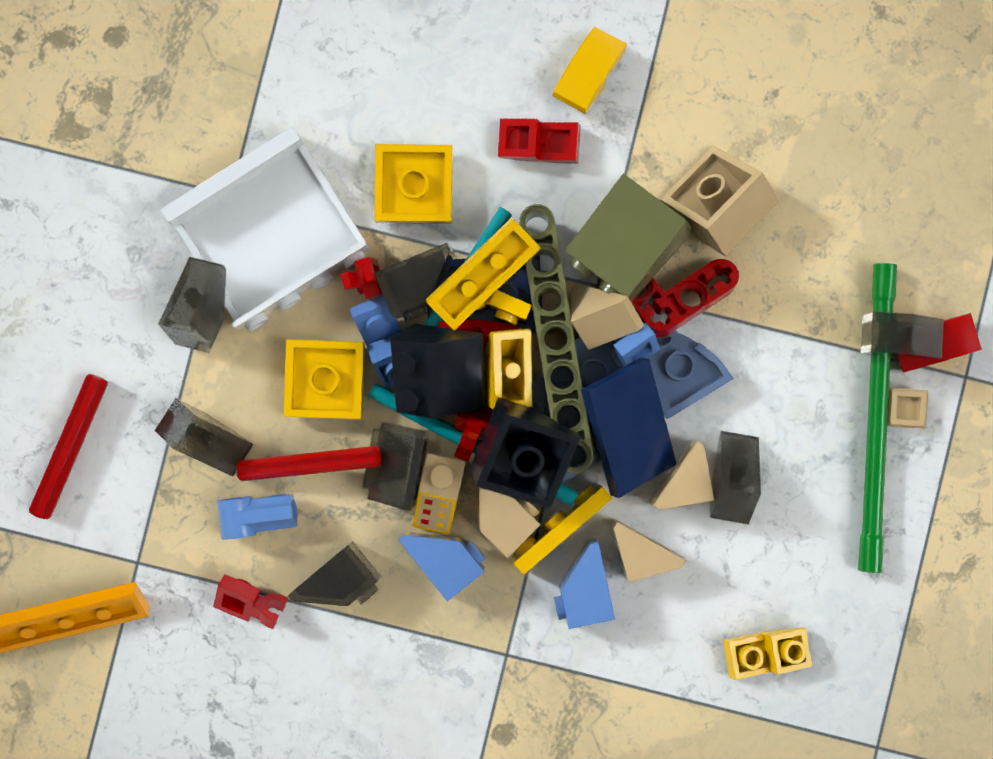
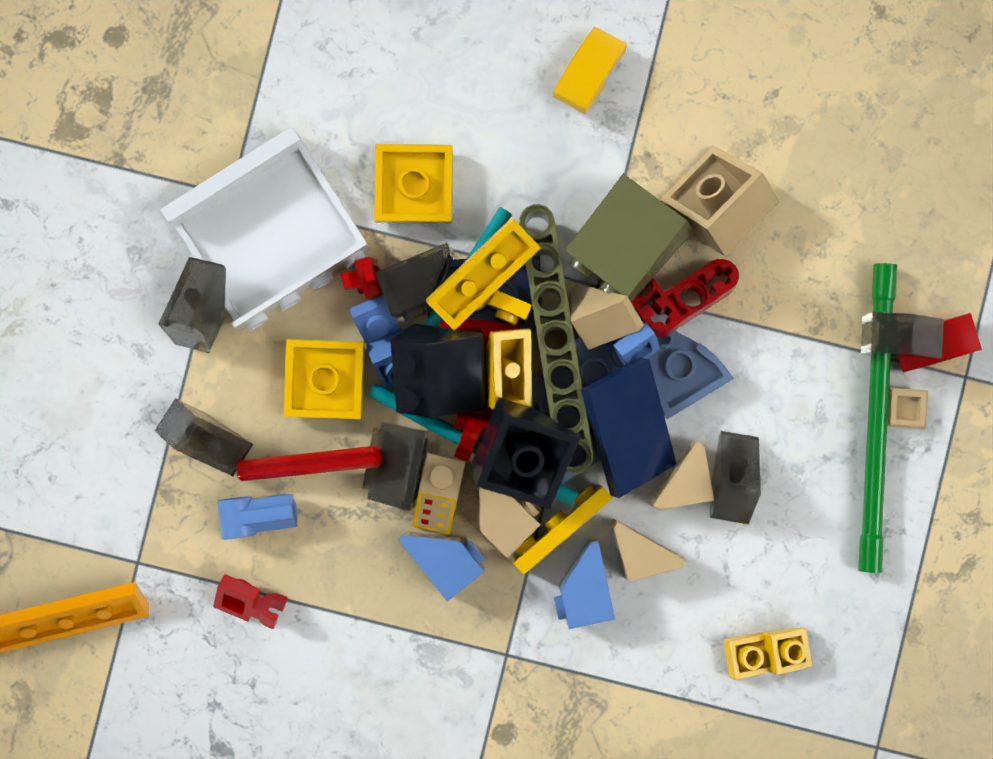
red axle [29,374,108,519] -> none
clear smoke slope [287,541,381,606] -> none
red slope [498,118,581,164] -> none

